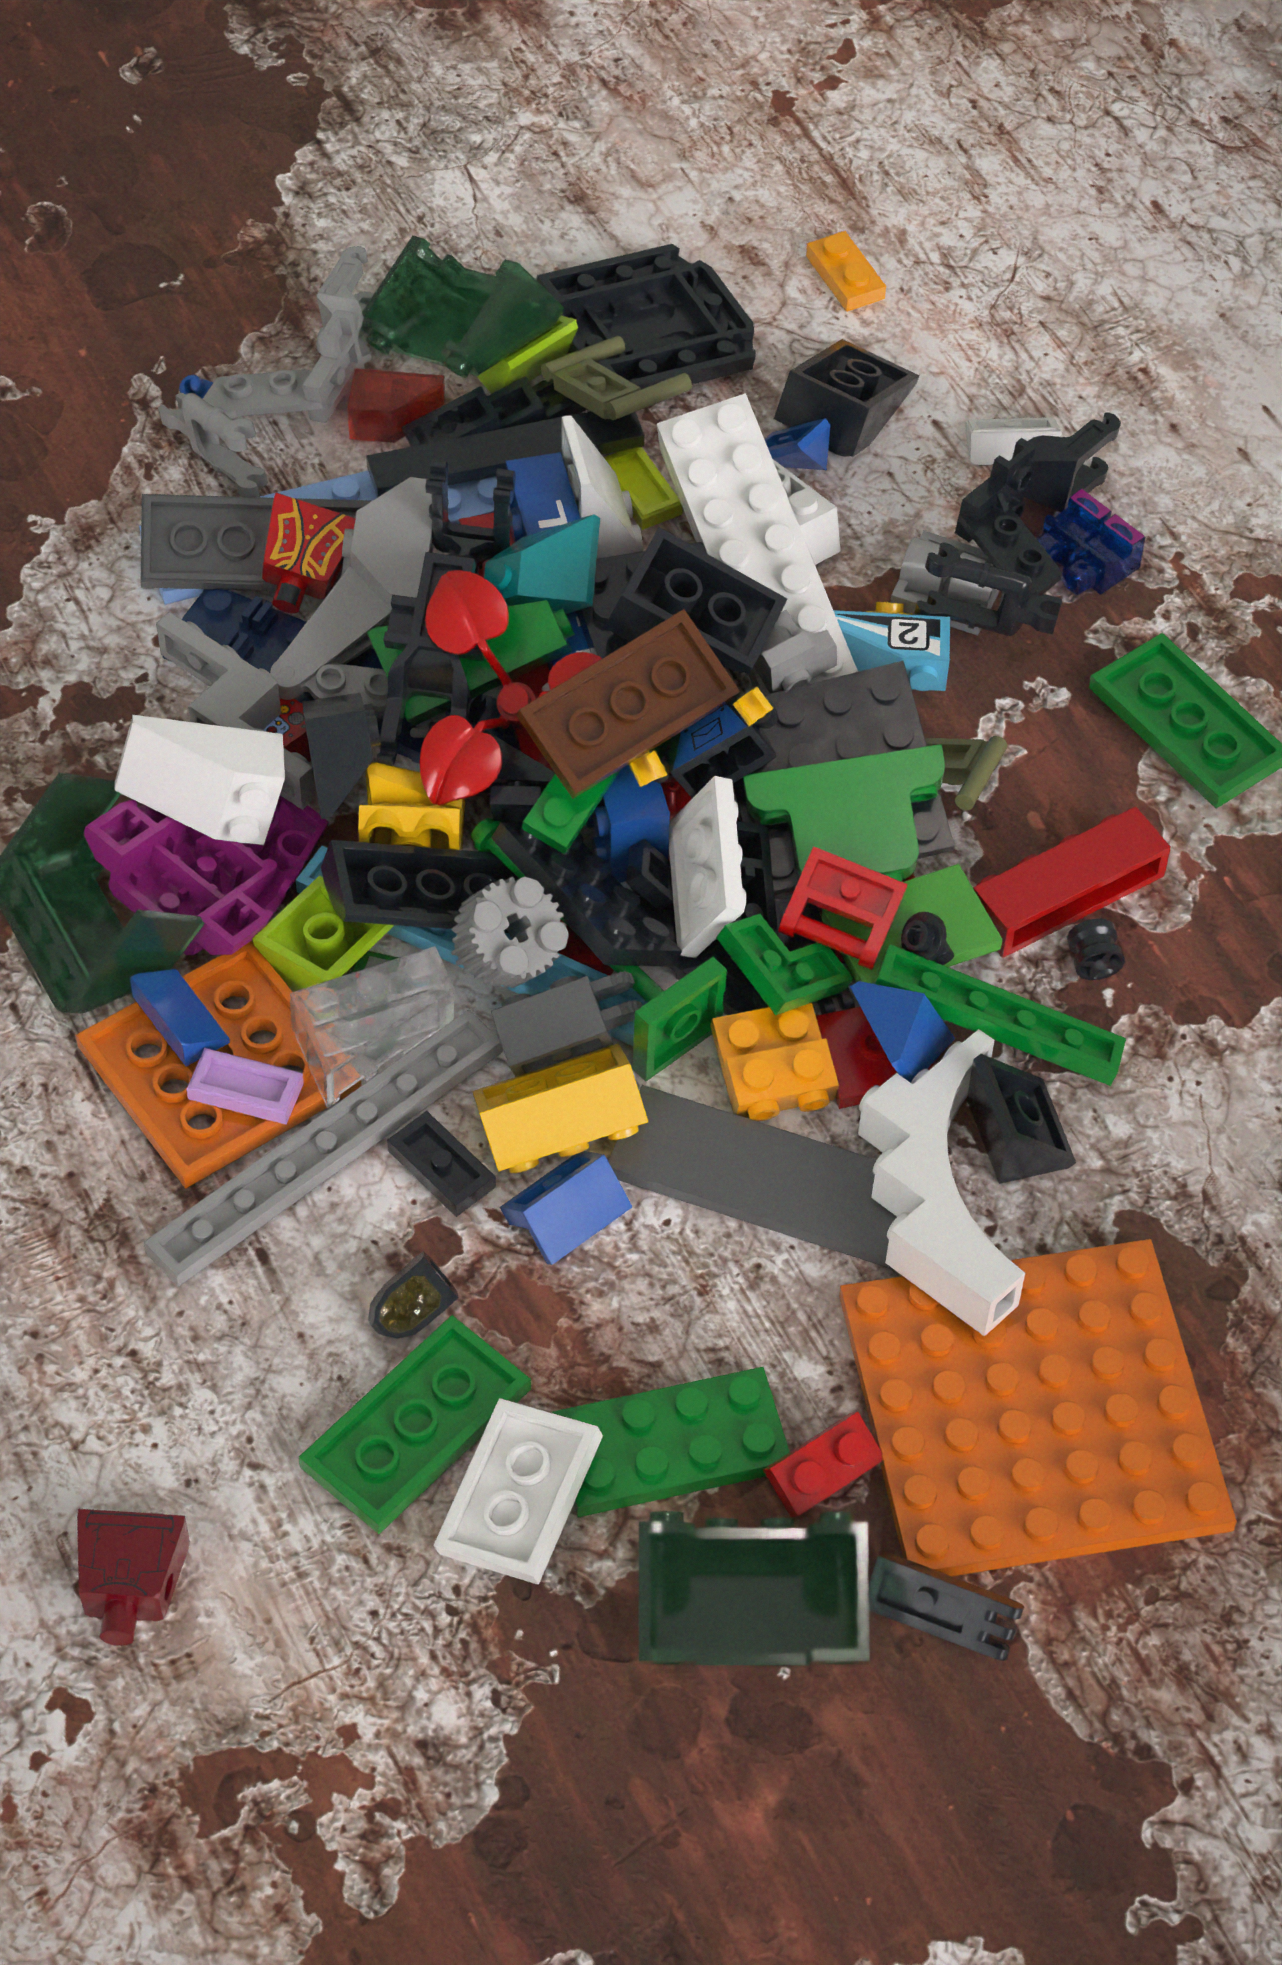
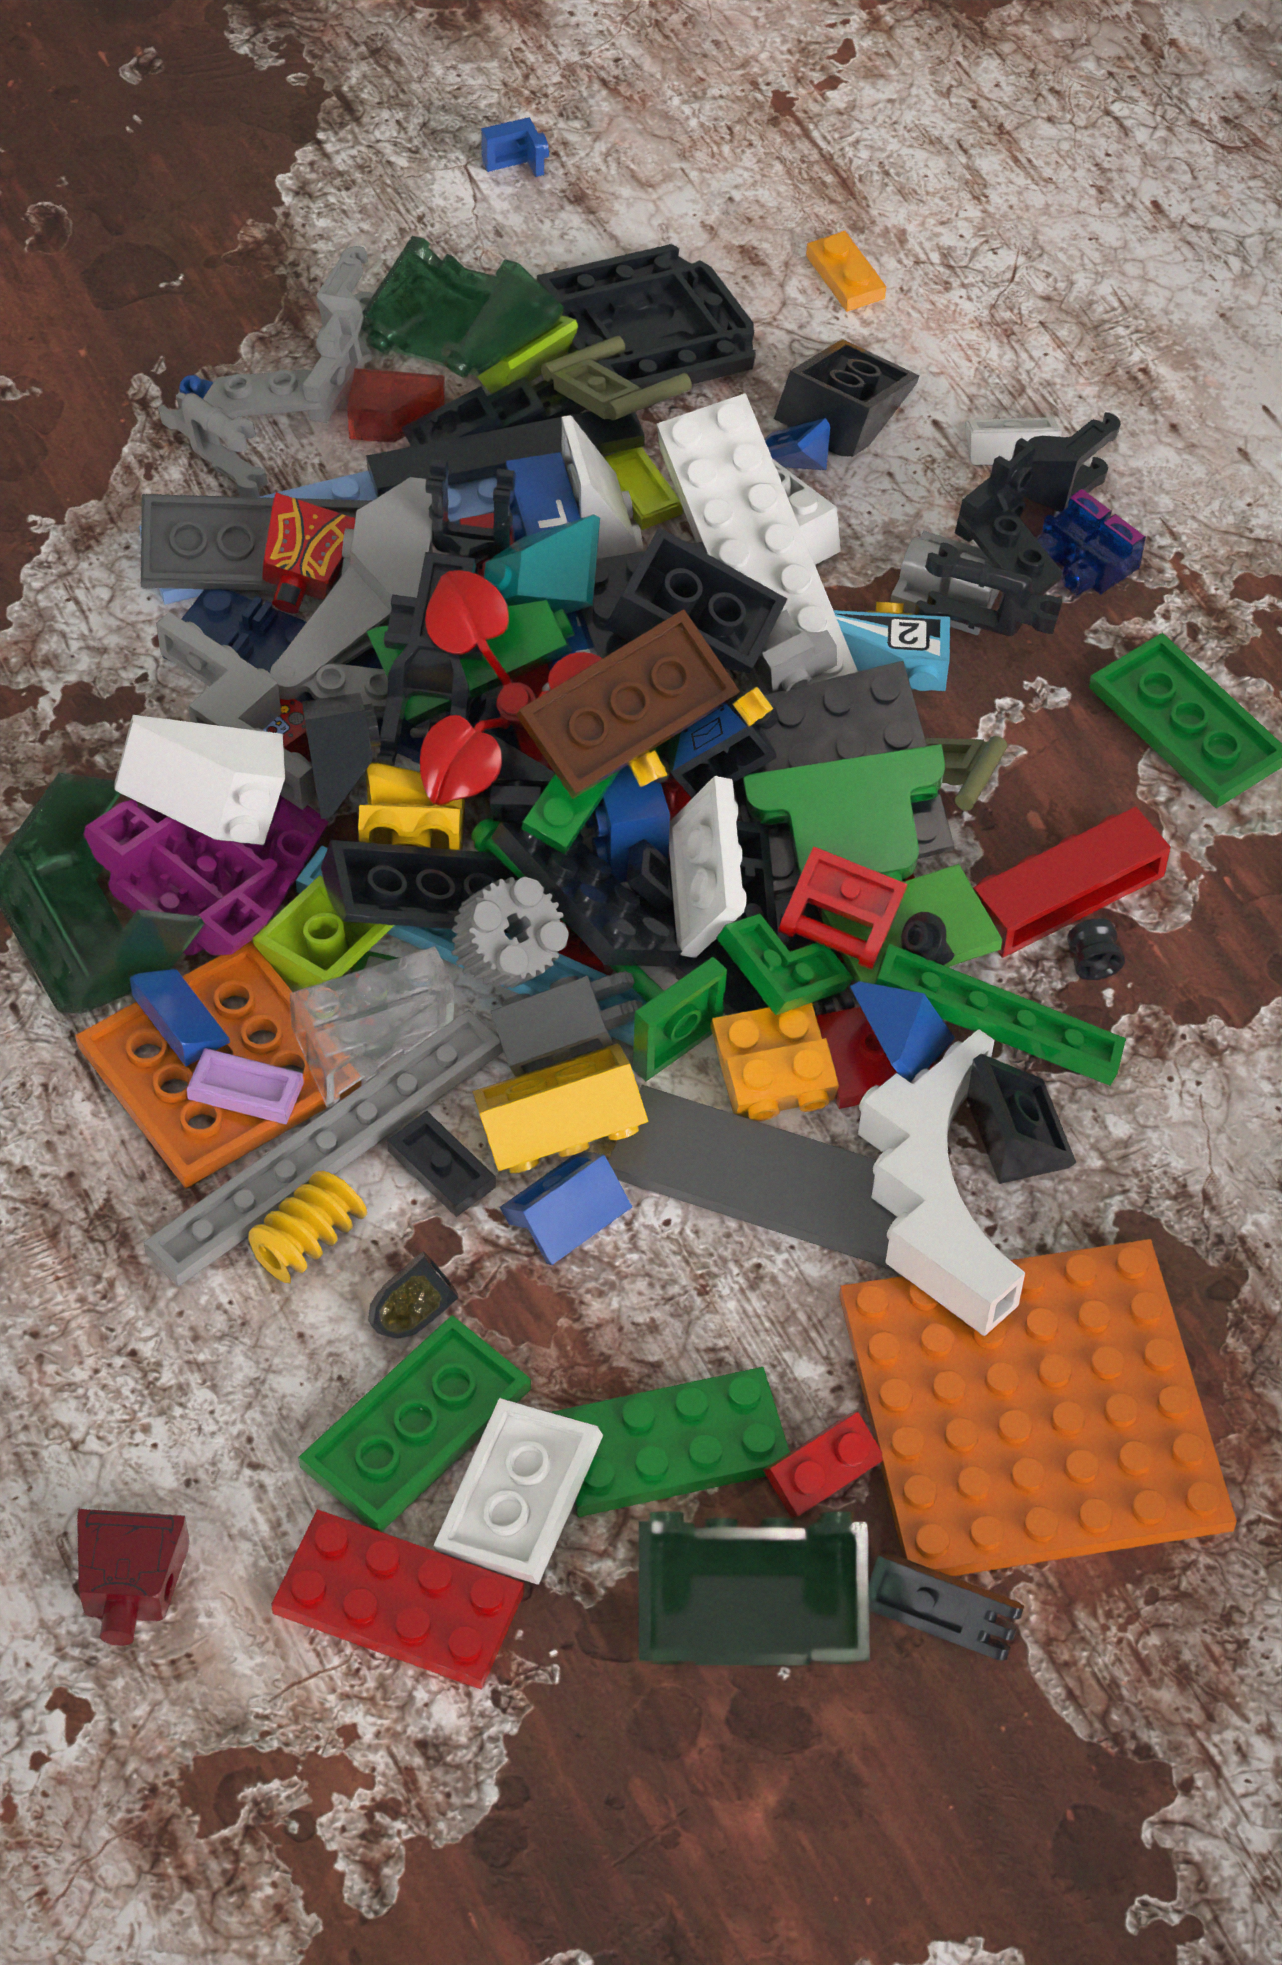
none -> yellow piece [249,1171,368,1284]
none -> red plate [271,1509,524,1690]
none -> blue bracket [481,117,549,177]

